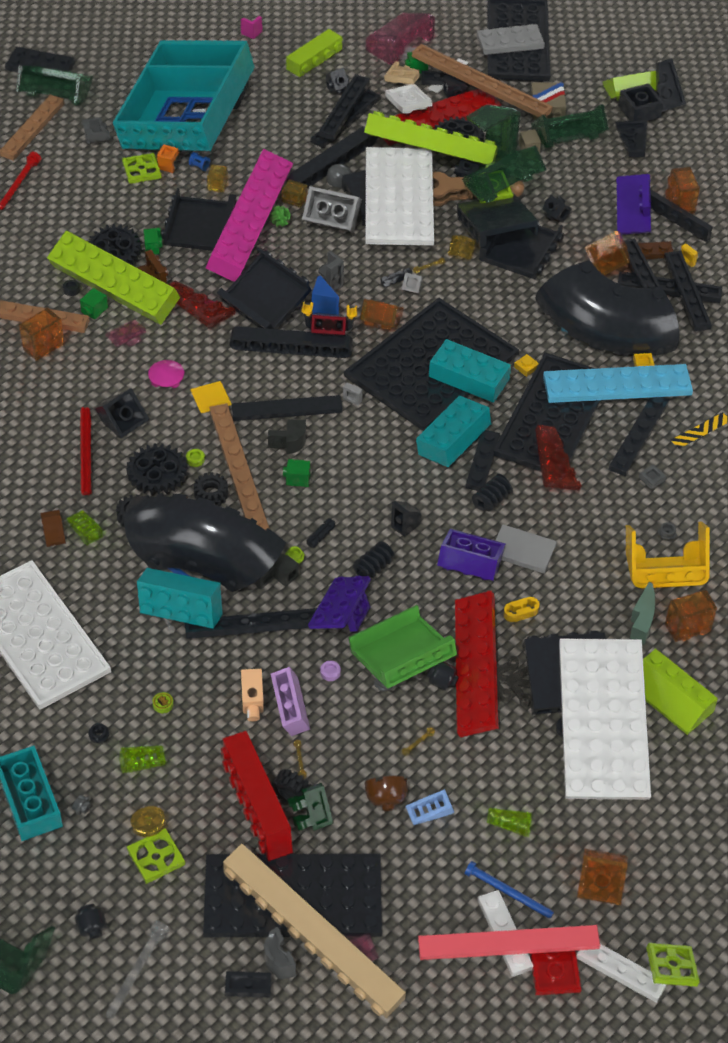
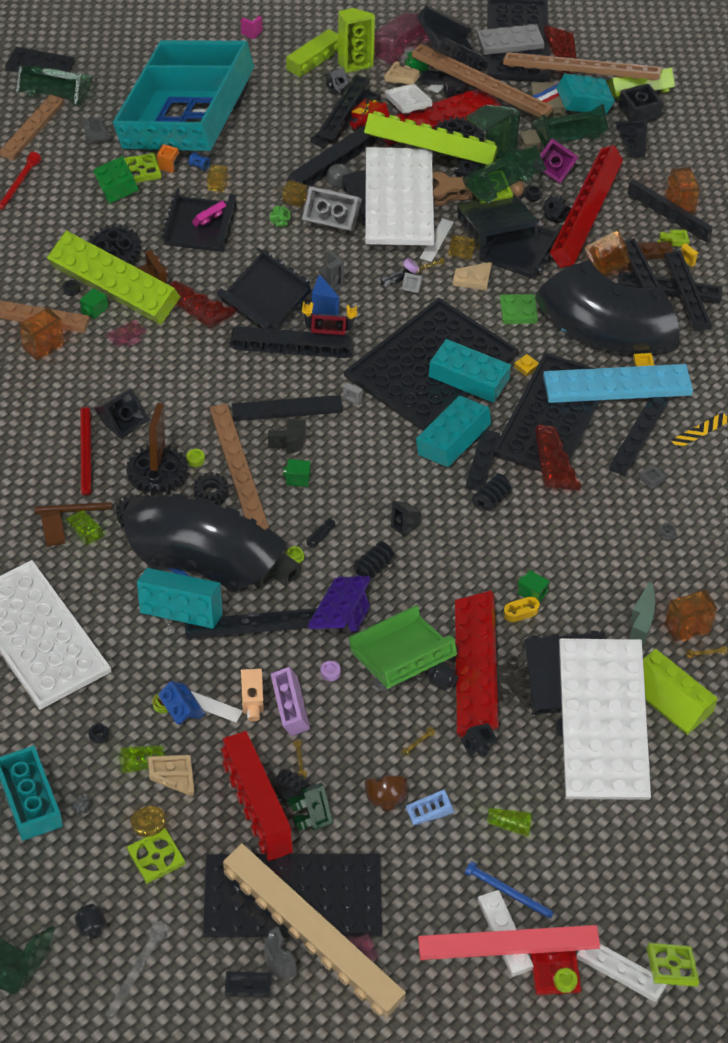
green brick [143,228,162,255] -> none
dark pink dish [148,360,184,388] -> none
yellow sticker [190,381,232,413] -> none
dark pink brick [206,149,293,282] -> none
clear orange slope [359,299,404,330] -> none
dark purple slope [437,529,506,580] -> none
light grey tile [495,524,557,574] -> none
clear orange slope [577,849,628,905] -> none
dark purple bracket [616,174,651,235] -> none
yellow windscreen [626,521,710,588] -> none
black wing [656,58,686,112] -> none
none -> reddish brown bar [35,502,112,514]
none -> green brick [93,156,139,204]
none -> tan wing [147,755,194,796]
none -> reddish brown tile [149,403,165,471]
none -> blue bracket [158,681,205,725]
none -> white sticker [191,691,243,722]
none -> dark pink plate [192,200,226,227]
none -> lime slope [338,8,375,73]
none -> red torso [350,99,390,129]
none -> lavender tile [403,257,420,274]
none -> black panel [417,5,490,72]
none -> white sticker [420,218,454,262]
none -> tan wing [453,262,492,290]
none -> black brick [460,723,498,757]
none -> bright green plate [500,294,538,324]
none -> medium nougat plate [504,52,662,81]
none -> green brick [517,570,550,603]
none -> black plate [525,185,542,201]
none -> magenta slope [533,139,579,184]
none -> clear red wing [543,25,579,75]
none -> red brick [550,145,623,268]
none -> lime tile [554,968,577,993]
none -> teal brick [556,74,615,115]
none -> lime plate [657,230,690,247]
none -> clear yellow hinge [686,646,728,658]

